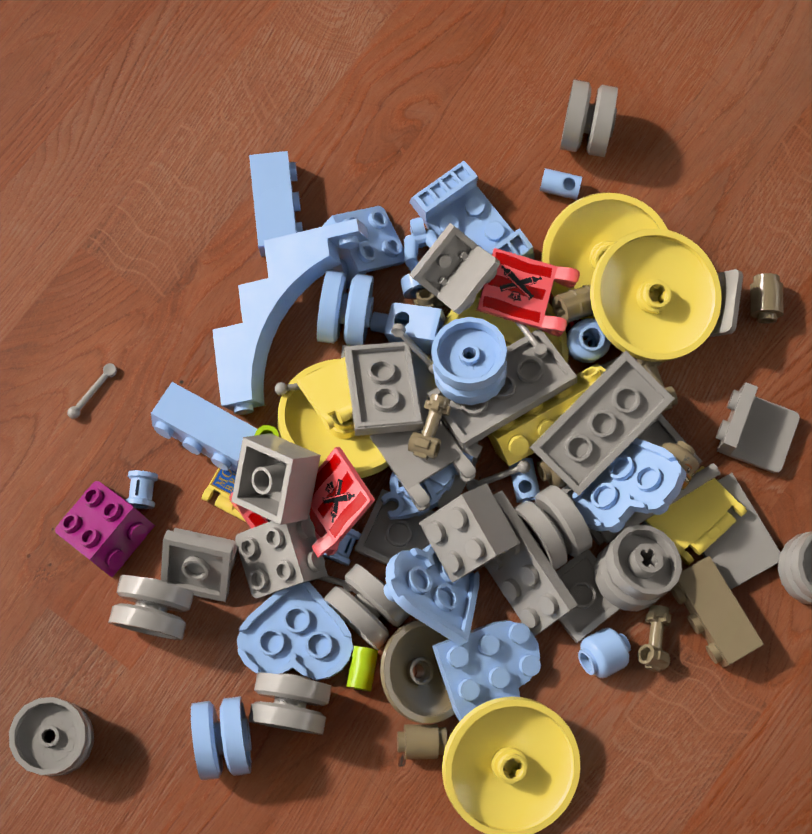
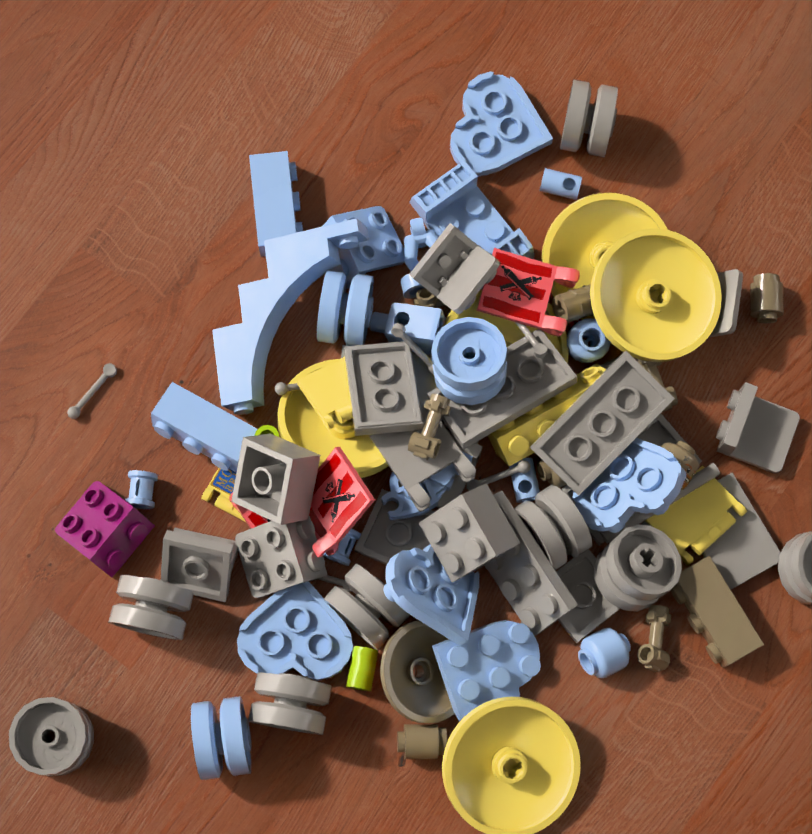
none -> light blue plate [450,71,553,177]

